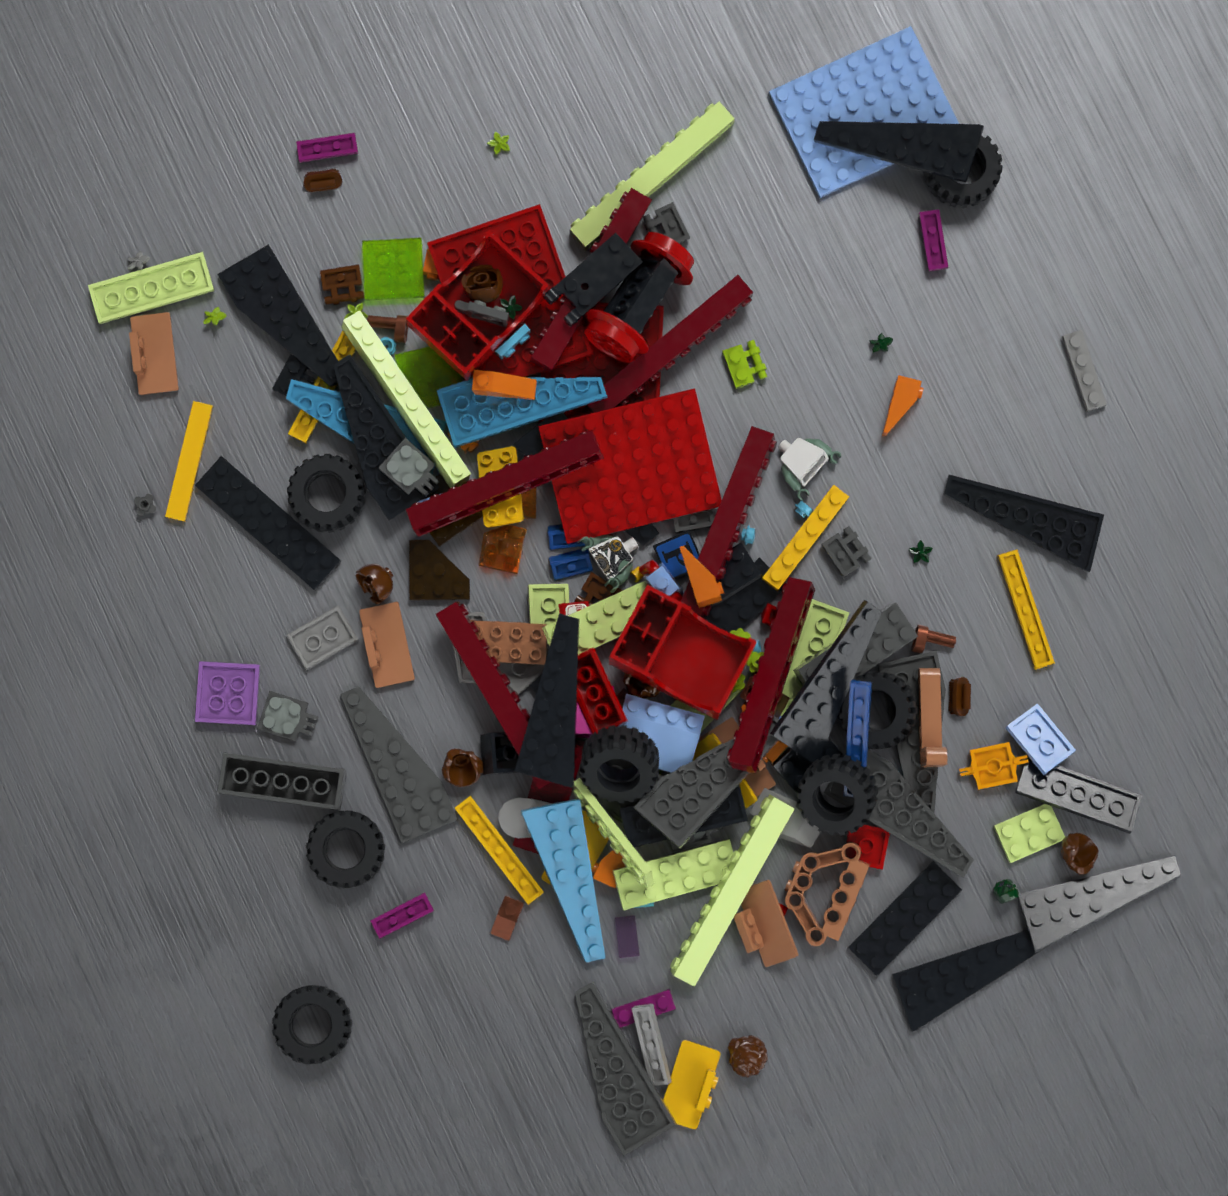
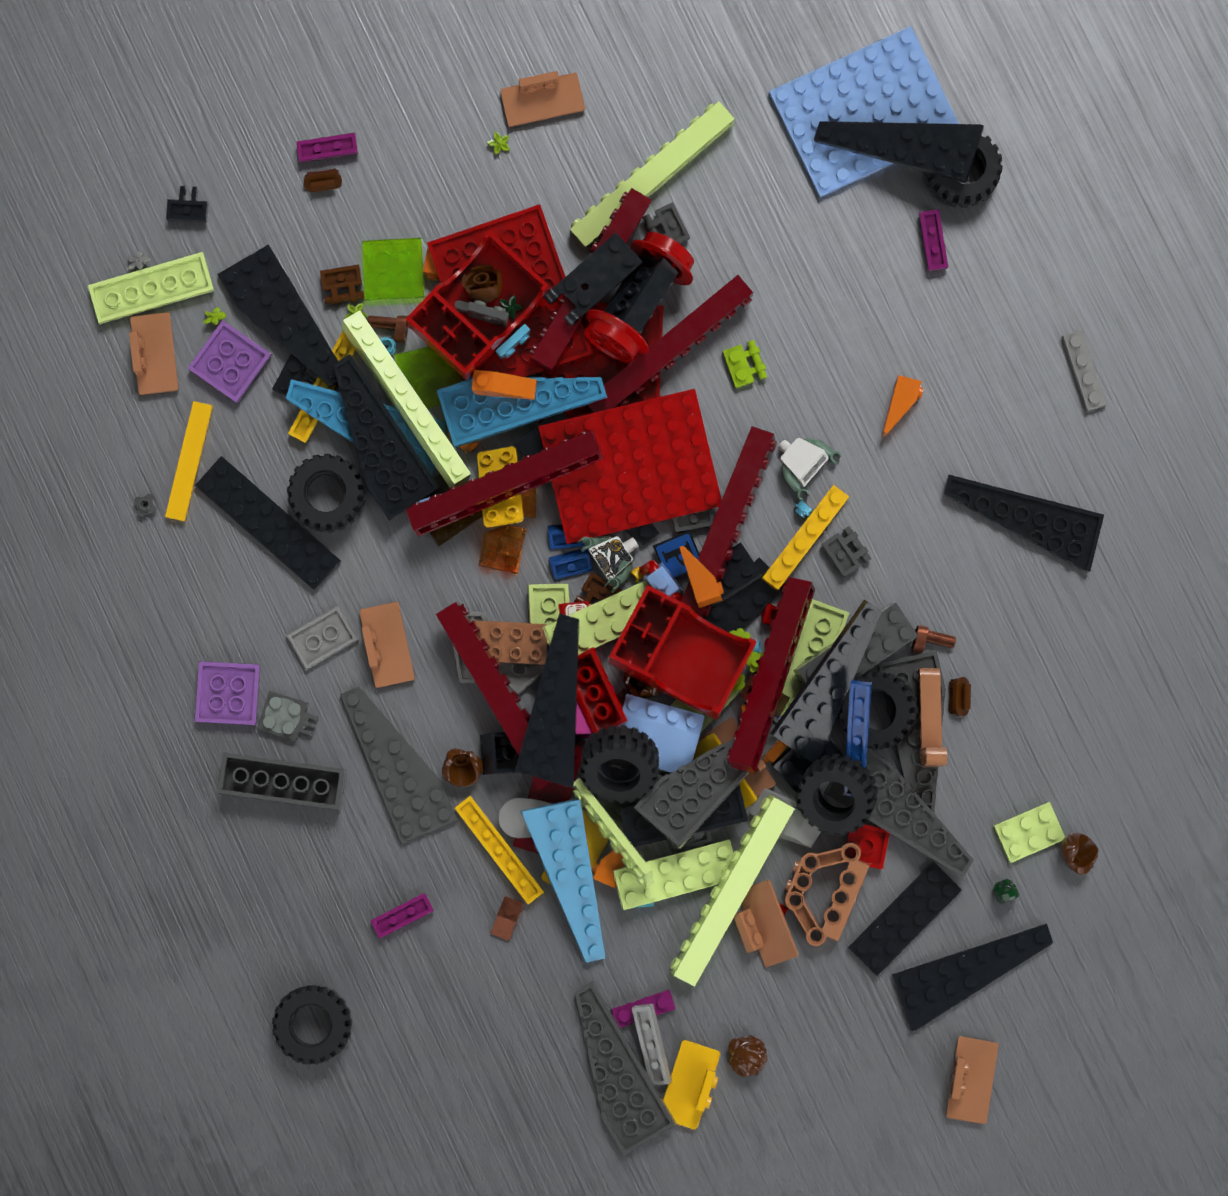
black tyre [306,810,385,888] -> none
reddish brown cylinder [355,563,393,604] -> none
piece [378,438,439,497] -> none
dark brown plate [409,540,470,601] -> none
clear purple tile [615,915,640,958] -> none
medium azure plate [741,525,756,545] -> none
dark green plant [870,333,893,353] -> none
dark green plant [909,540,933,563] -> none
light orange plate [959,742,1029,790] -> none
yellow tile [997,549,1055,670] -> none
light blue plate [1006,703,1076,775] -> none
plate [1015,755,1142,834] -> none
wing [1018,856,1181,953] -> none
none -> black hinge [166,186,208,223]
none -> medium lavender plate [188,320,272,403]
none -> nougat bracket [500,71,585,127]
none -> nougat bracket [946,1036,999,1124]

